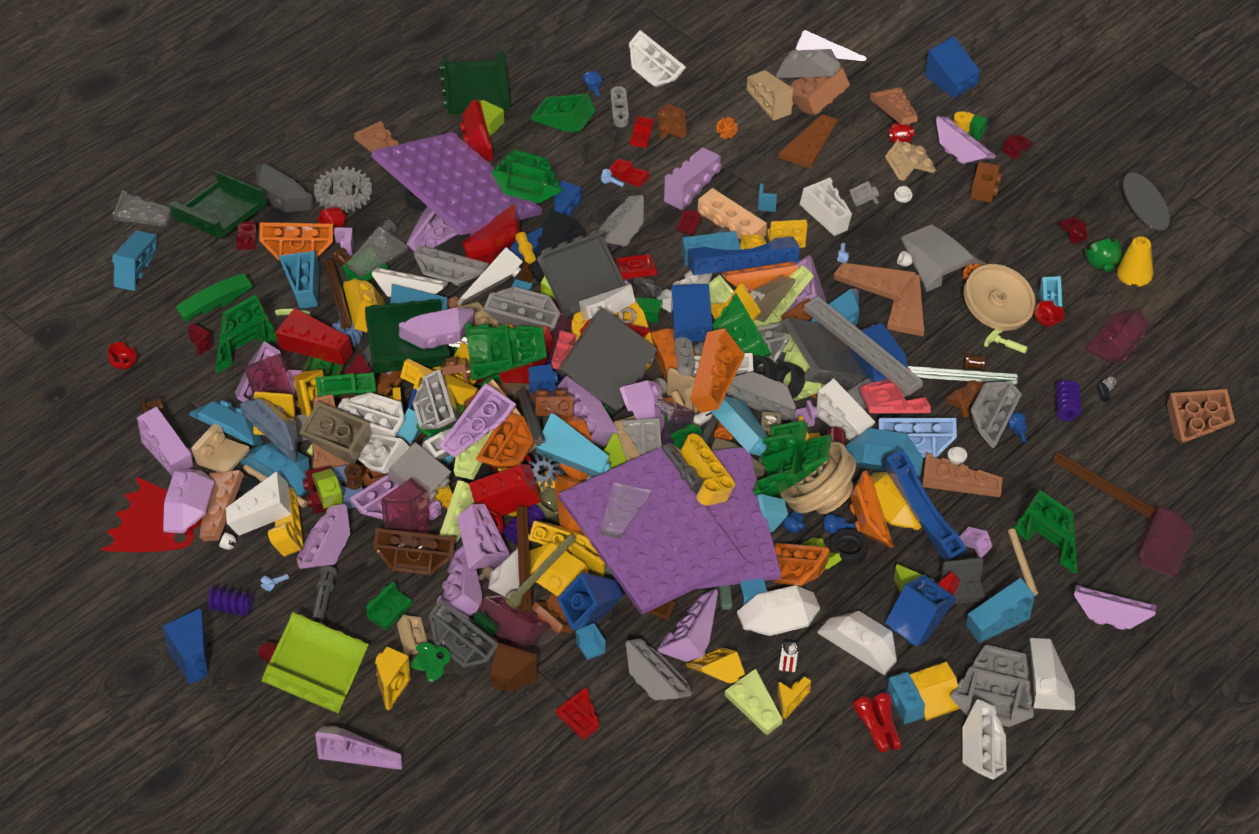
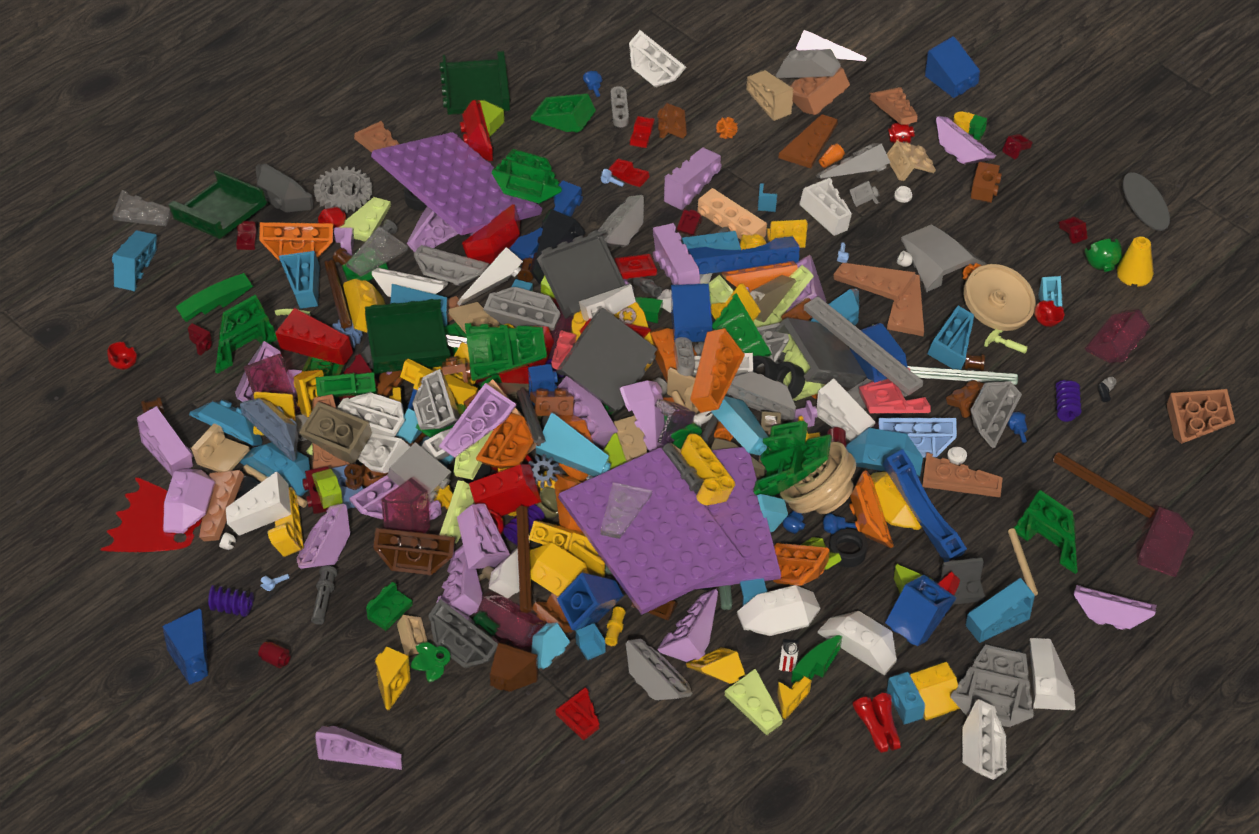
lime panel [262,612,368,714] -> none
lavender wedge [399,308,474,349] -> none
olive piece [504,535,576,609] -> none
yellow axle [515,232,536,264] -> none
light grey wing [622,418,662,456] -> none
lavender bracket [959,527,992,558] -> none
none -> yellowish green wing [338,197,391,242]
none -> medium azure slope [531,623,570,669]
none -> yellow pin [605,607,626,646]
none -> lavender wedge [653,223,700,285]
none -> green slope [791,635,842,684]
none -> light grey wedge [816,143,890,178]
none -> orange cone [819,144,845,168]
none -> dark azure wedge [928,306,974,370]

